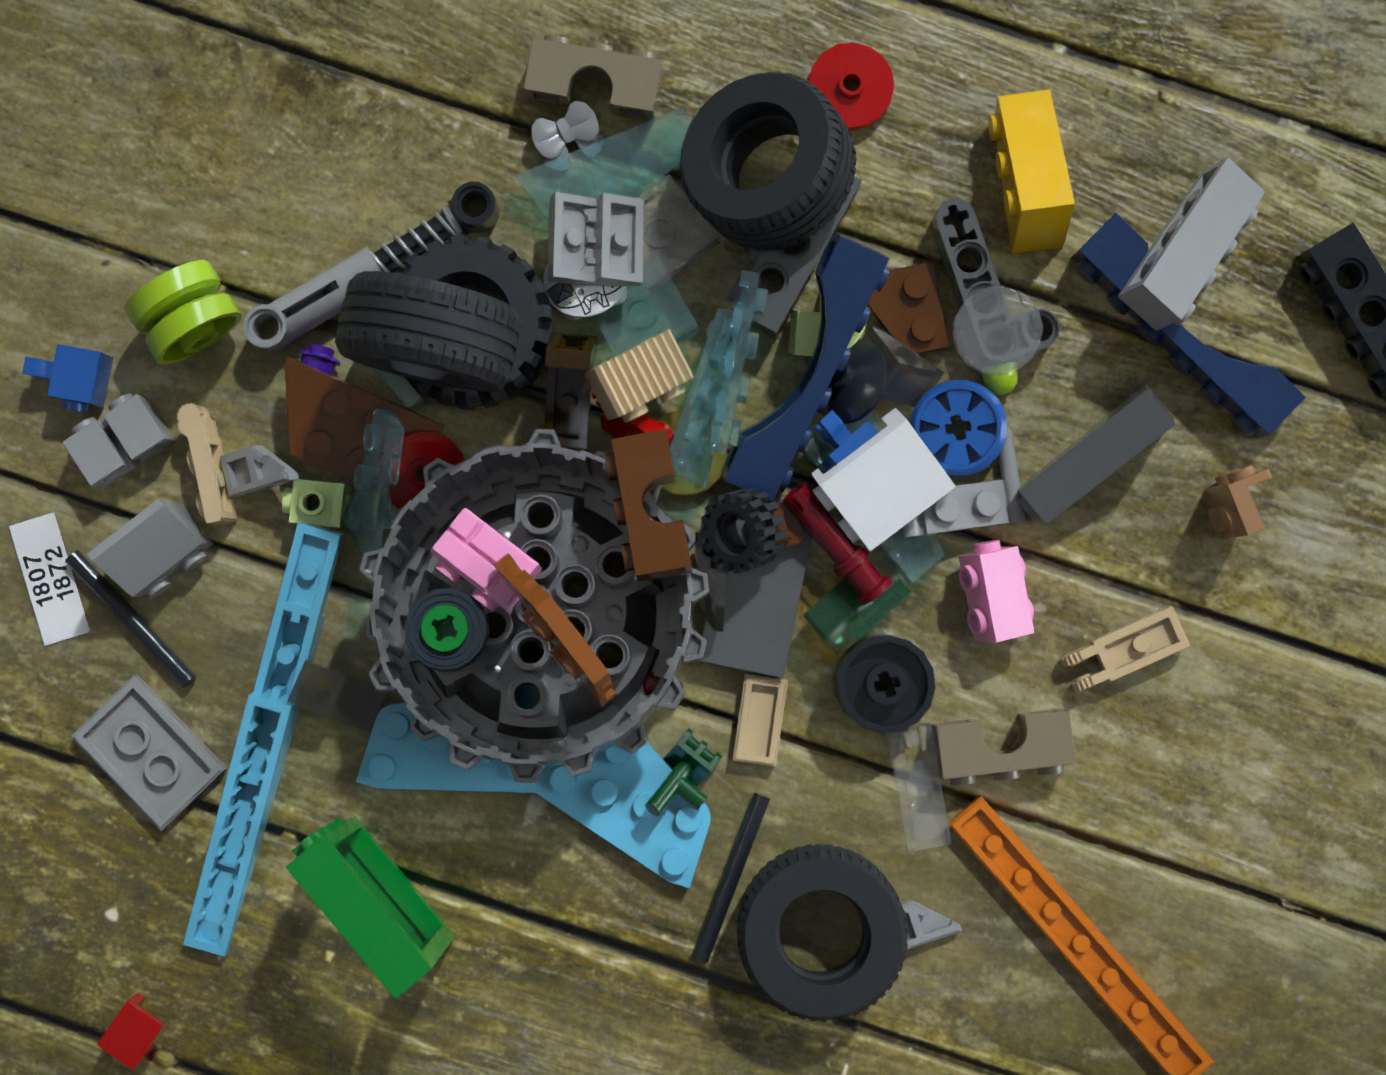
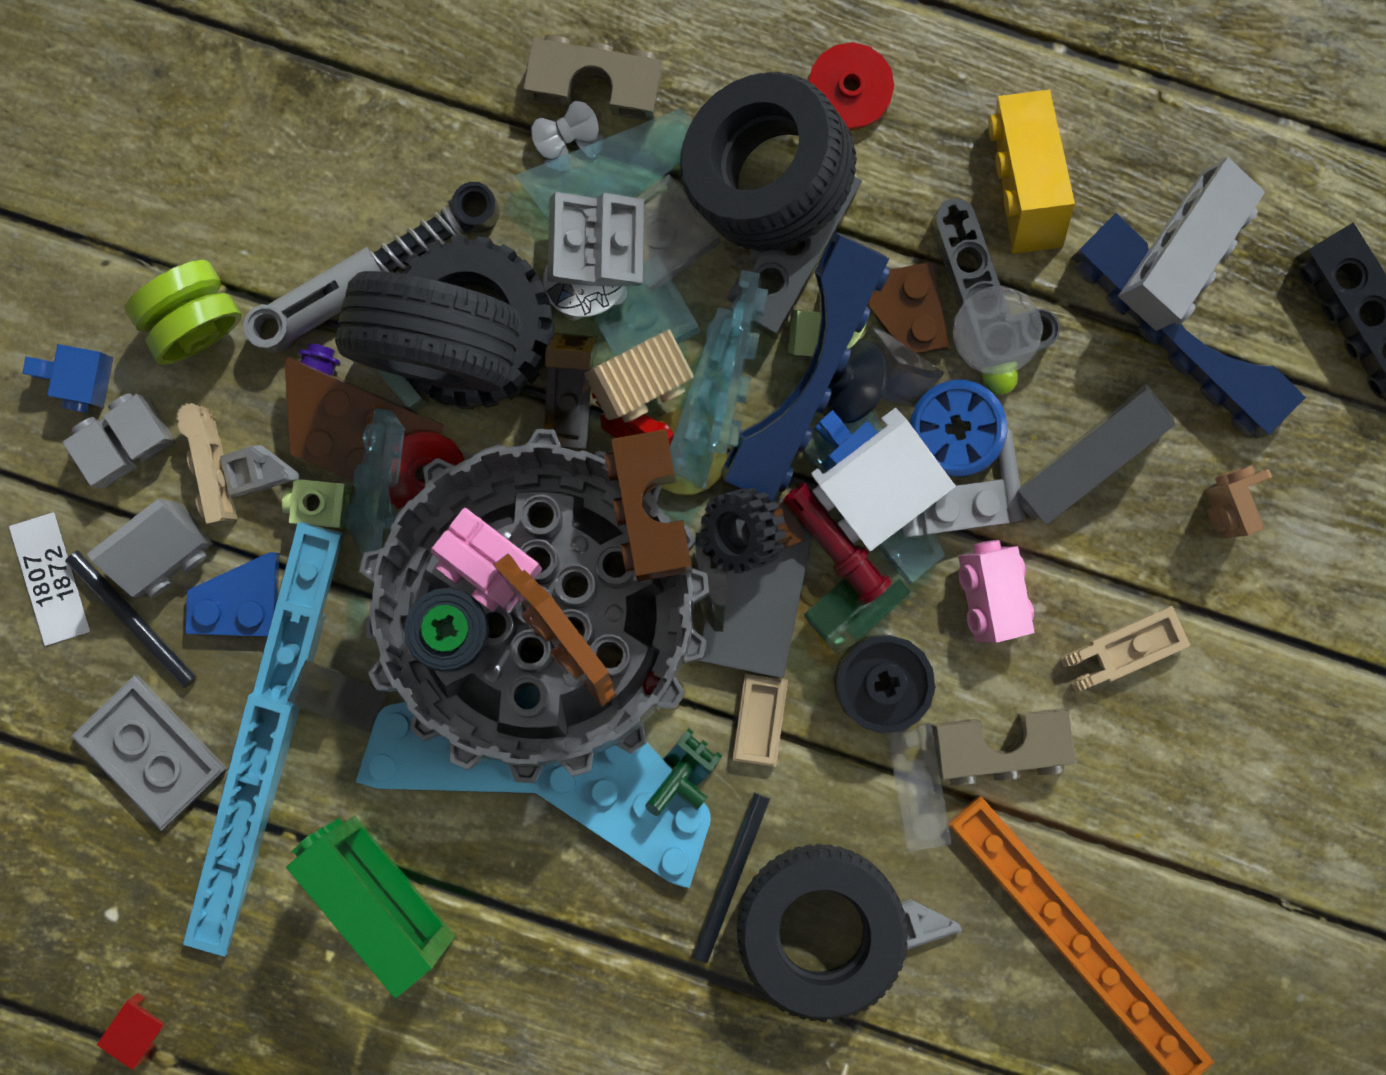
none -> blue wing [186,552,280,636]

